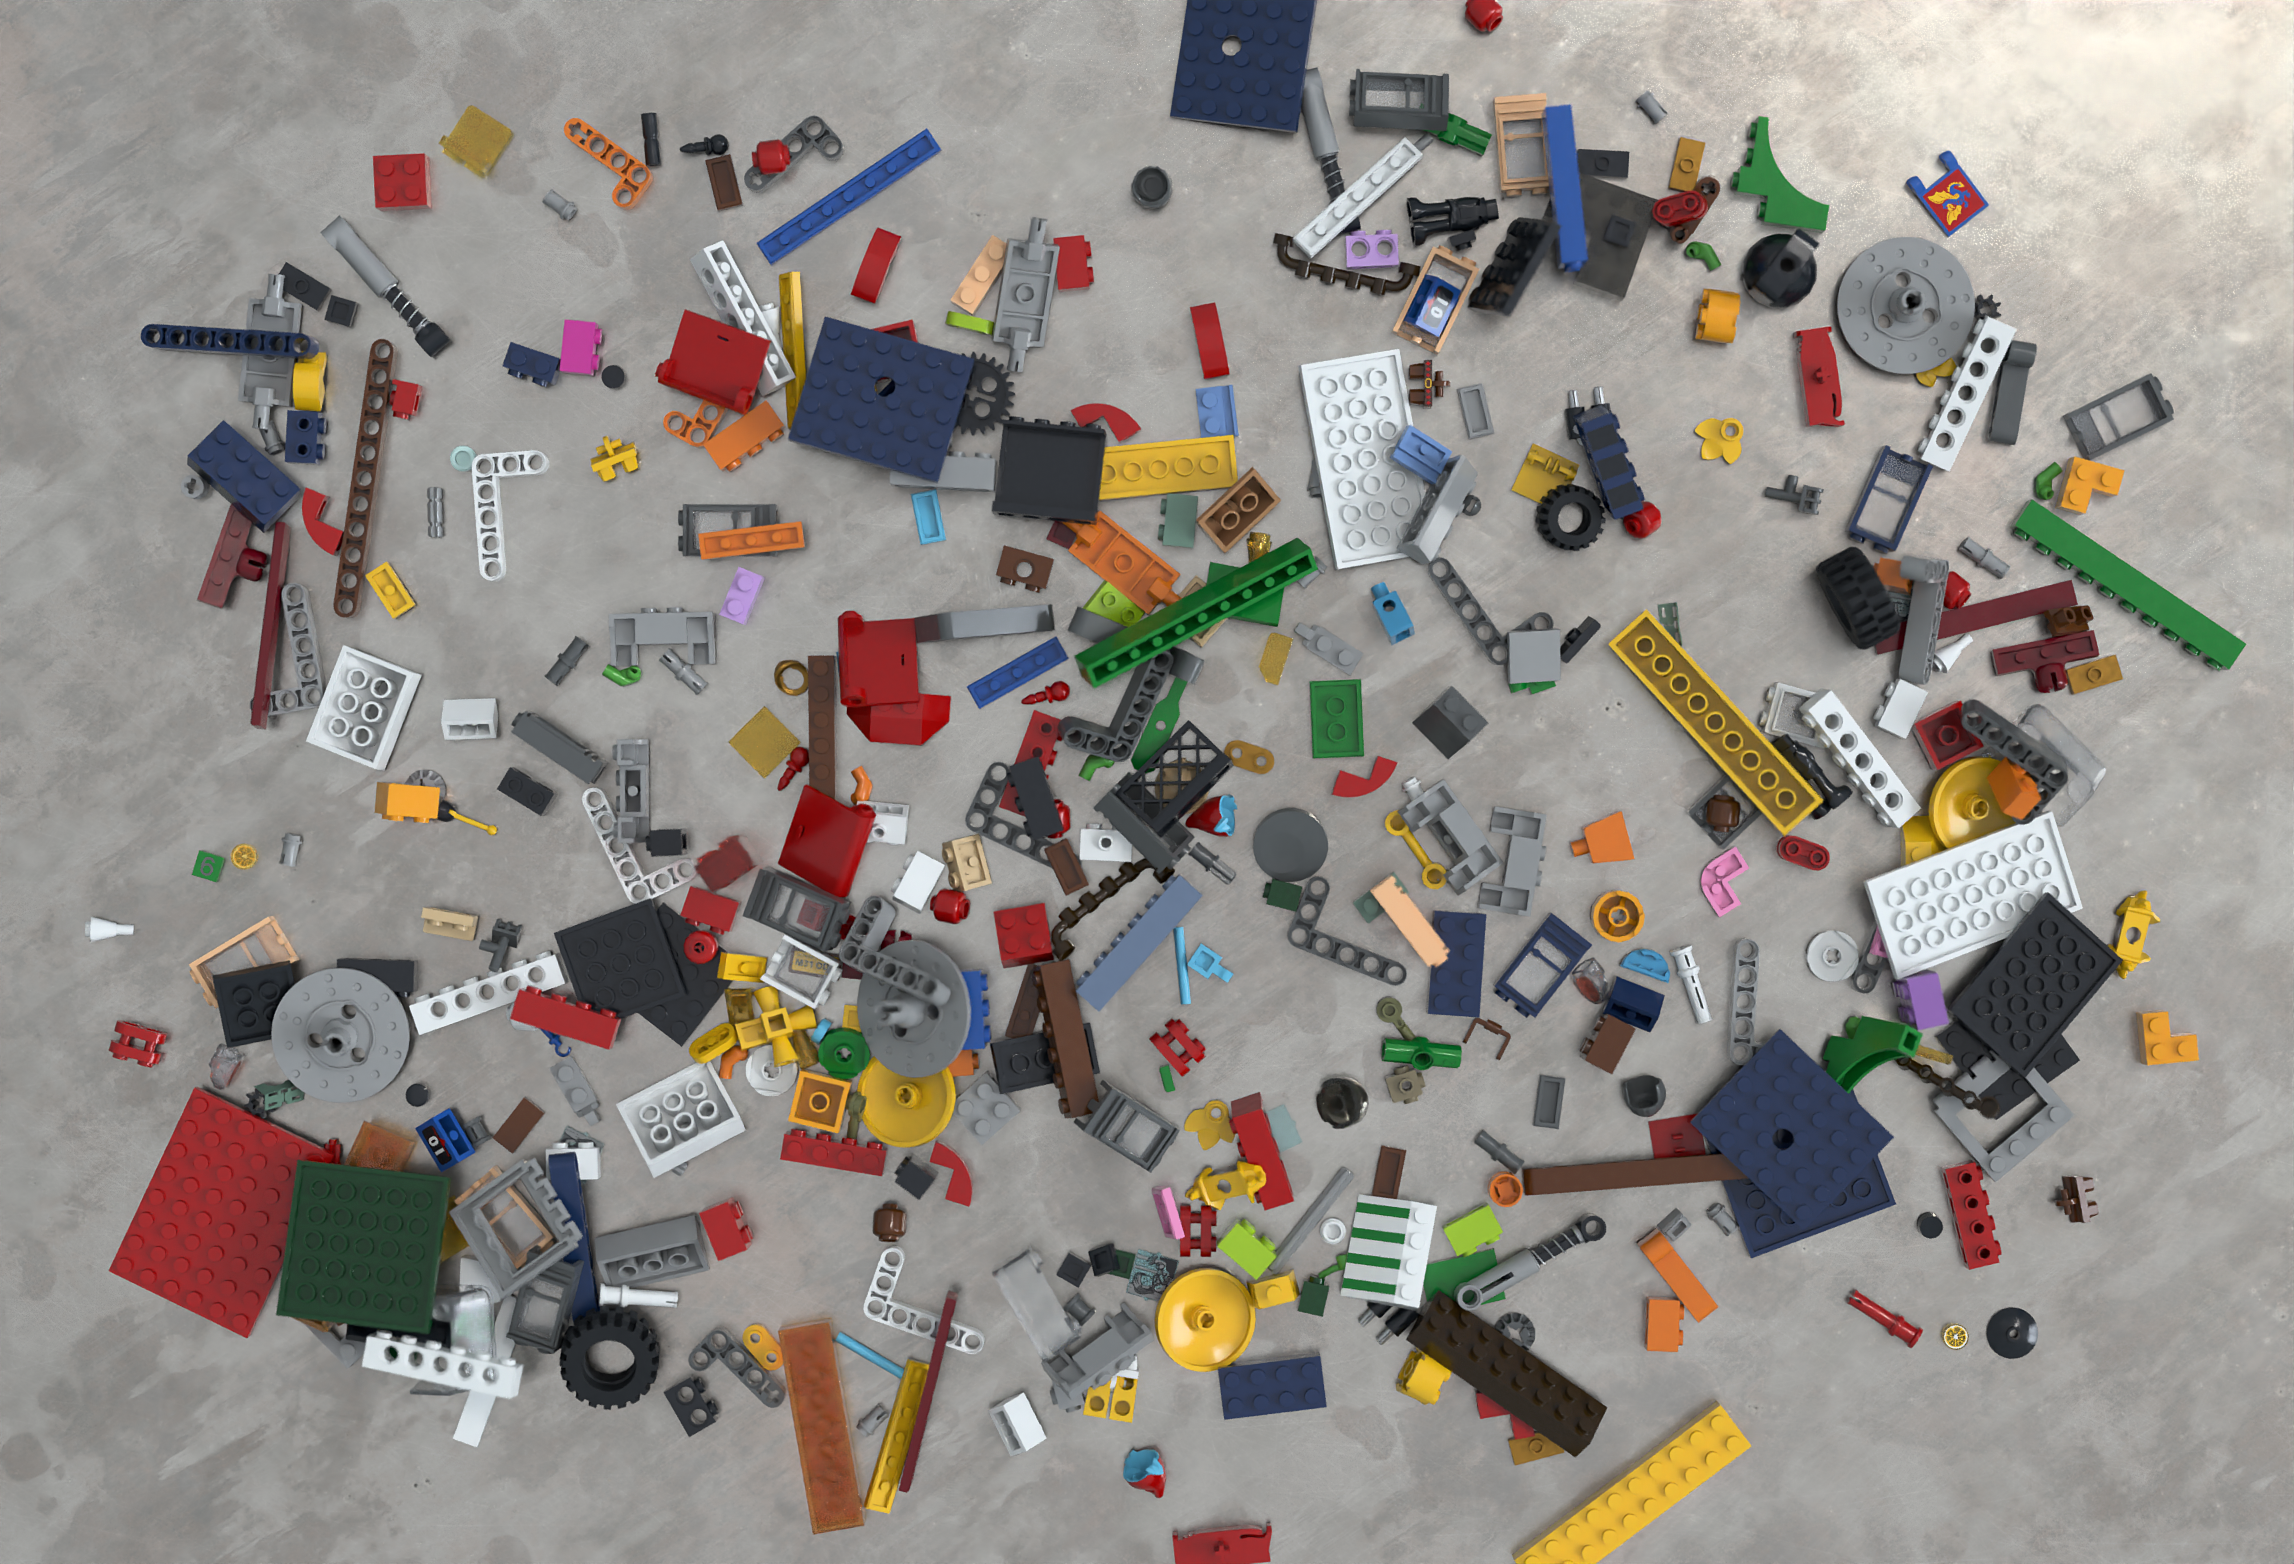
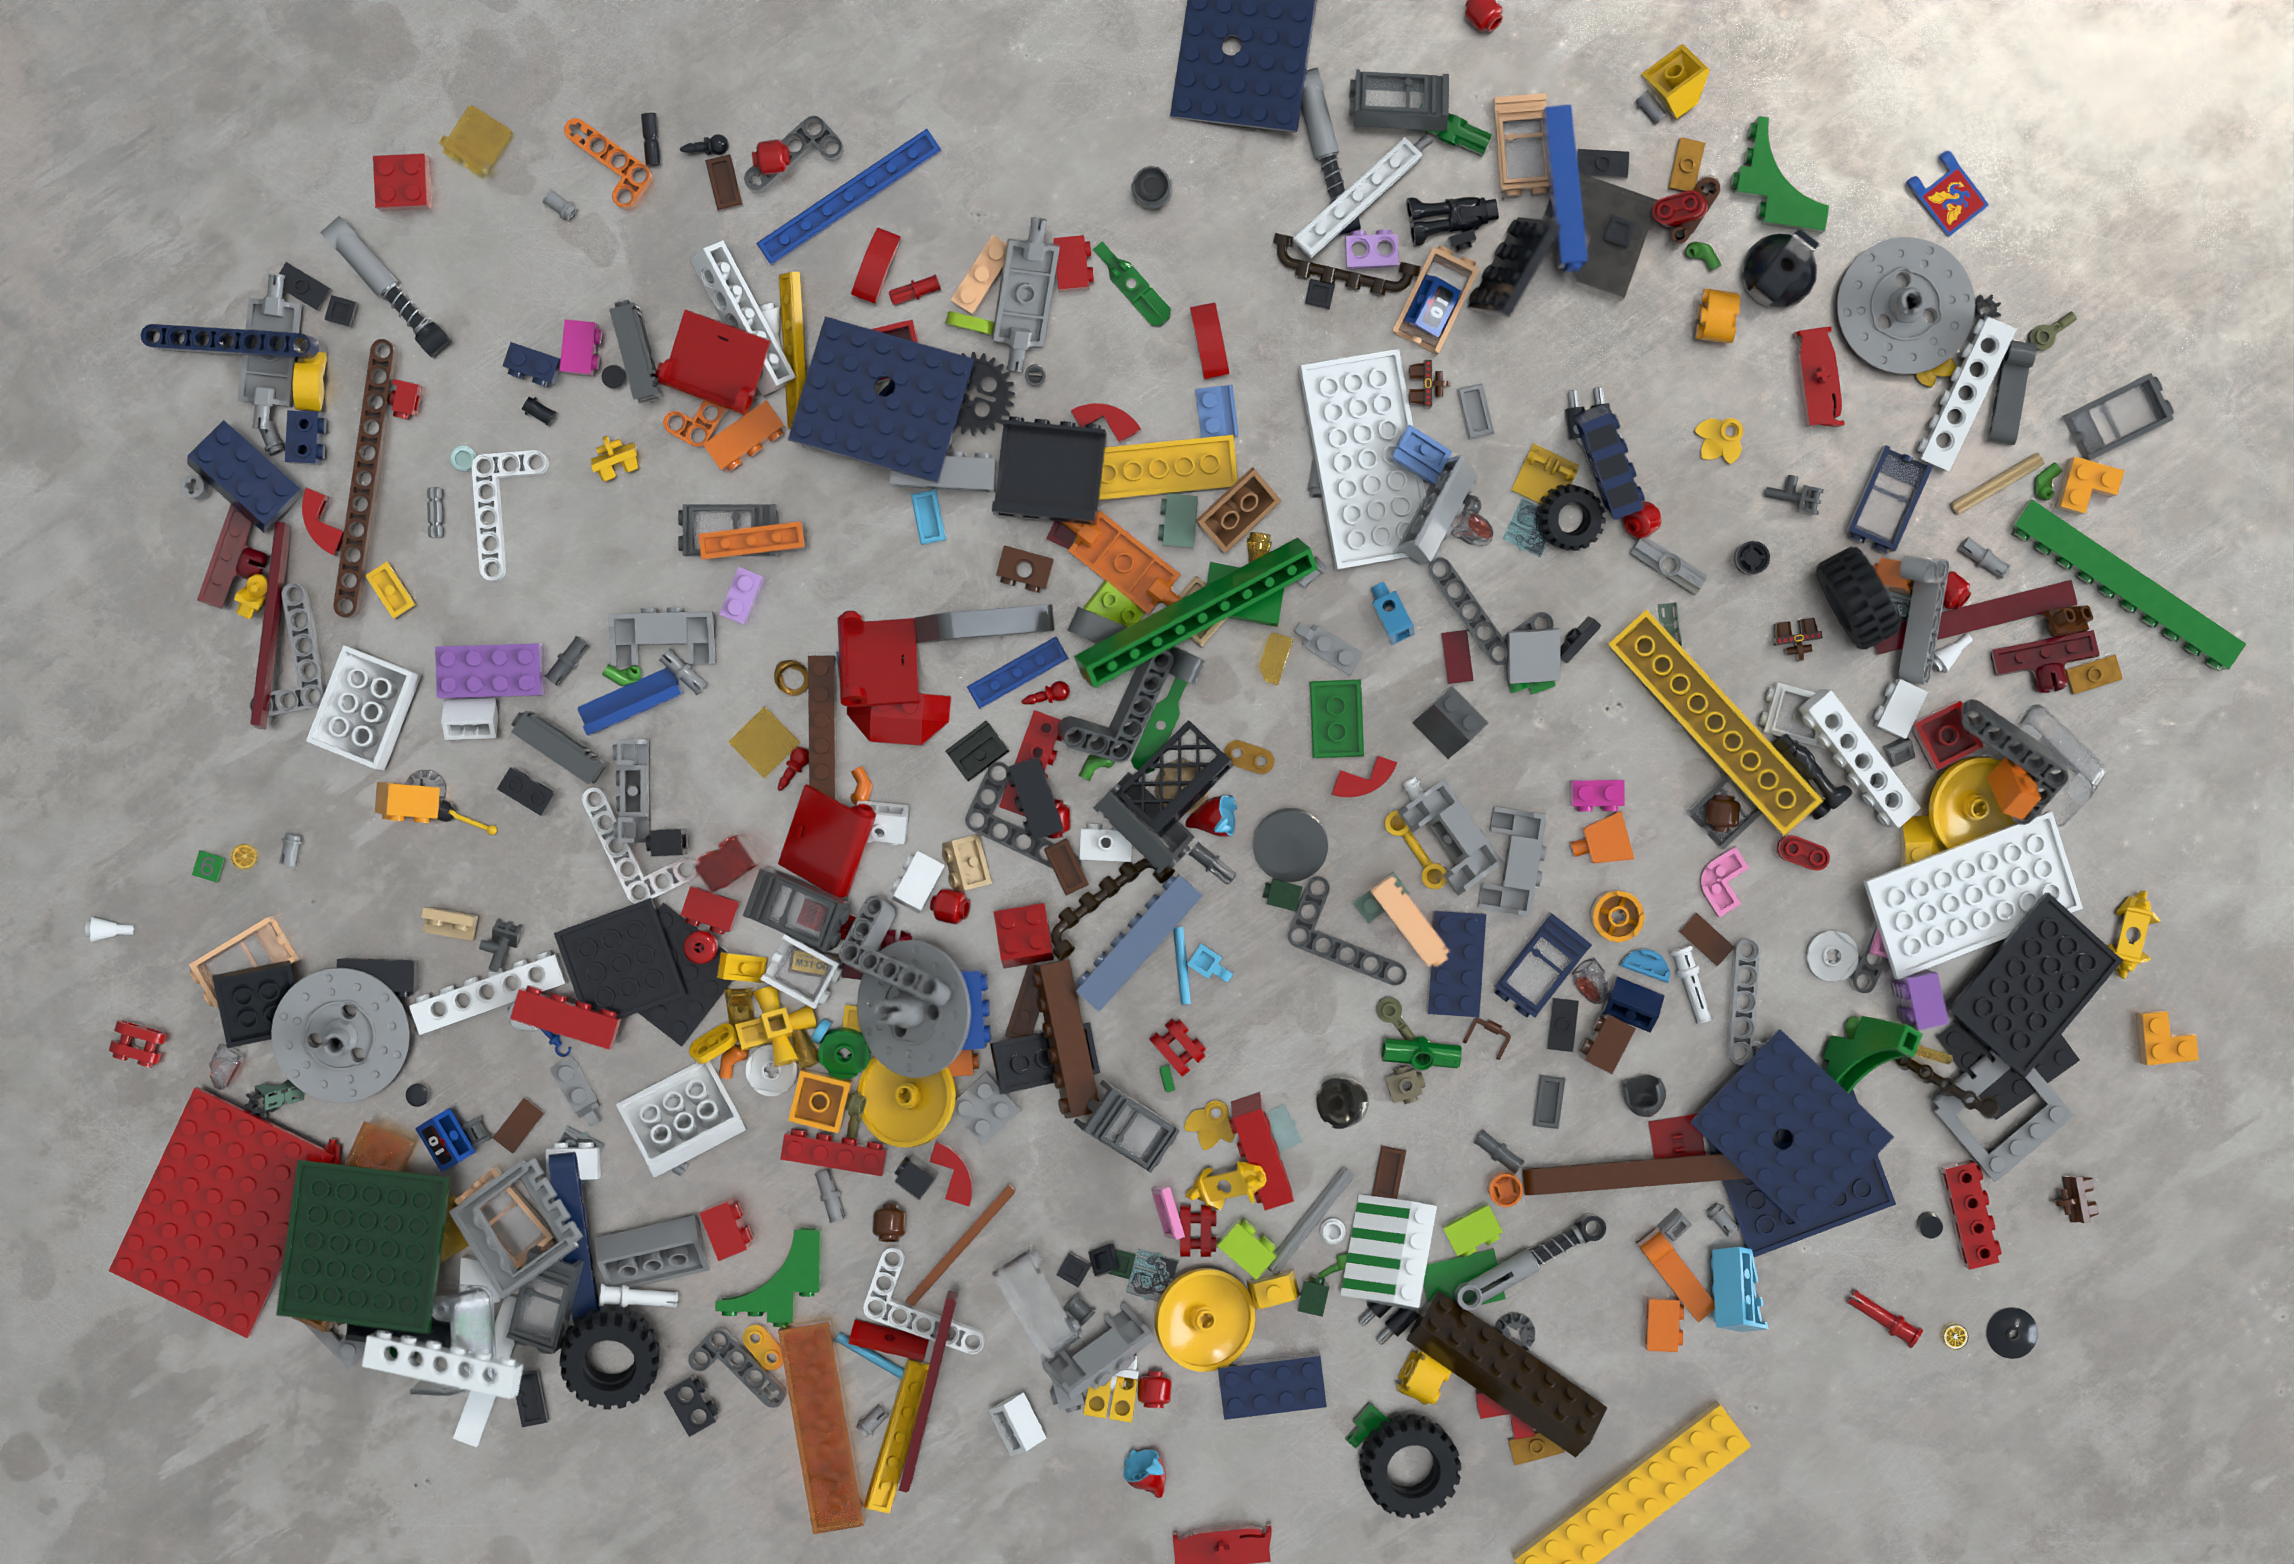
none -> yellow hips [234,574,268,619]
none -> medium lavender brick [435,643,544,699]
none -> black plate [516,1371,548,1428]
none -> black pin [522,396,556,426]
none -> blue panel [578,668,683,736]
none -> dark grey door [609,300,664,403]
none -> green arch [715,1227,822,1327]
none -> light grey pin [814,1169,845,1223]
none -> red tile [848,1320,929,1362]
none -> red axle [889,274,941,305]
none -> dark orange tile [905,1183,1016,1306]
none -> pearl dark grey plate [945,720,1009,782]
none -> dark grey hinge [1025,364,1046,386]
none -> green piece [1093,241,1171,326]
none -> red head [1138,1371,1172,1408]
none -> black tile [1304,278,1335,310]
none -> green plate [1345,1402,1390,1449]
none -> black tyre [1359,1414,1462,1519]
none -> dark red tile [1441,630,1474,684]
none -> clear rock [1450,508,1494,547]
none -> clear light blue piece [1502,498,1560,557]
none -> black plate [1547,998,1579,1052]
none -> dark pink brick [1570,780,1625,812]
none -> light grey piece [1630,537,1708,595]
none -> yellow slope [1641,43,1710,119]
none -> reddish brown tile [1679,913,1735,966]
none -> medium azure wedge [1711,1247,1768,1332]
none -> black wheel [1732,541,1770,576]
none -> reddish brown hips [1772,618,1823,661]
none -> light grey slope [1883,737,1915,767]
none -> tan axle [1951,453,2044,514]
none -> olive plate [2030,311,2077,350]

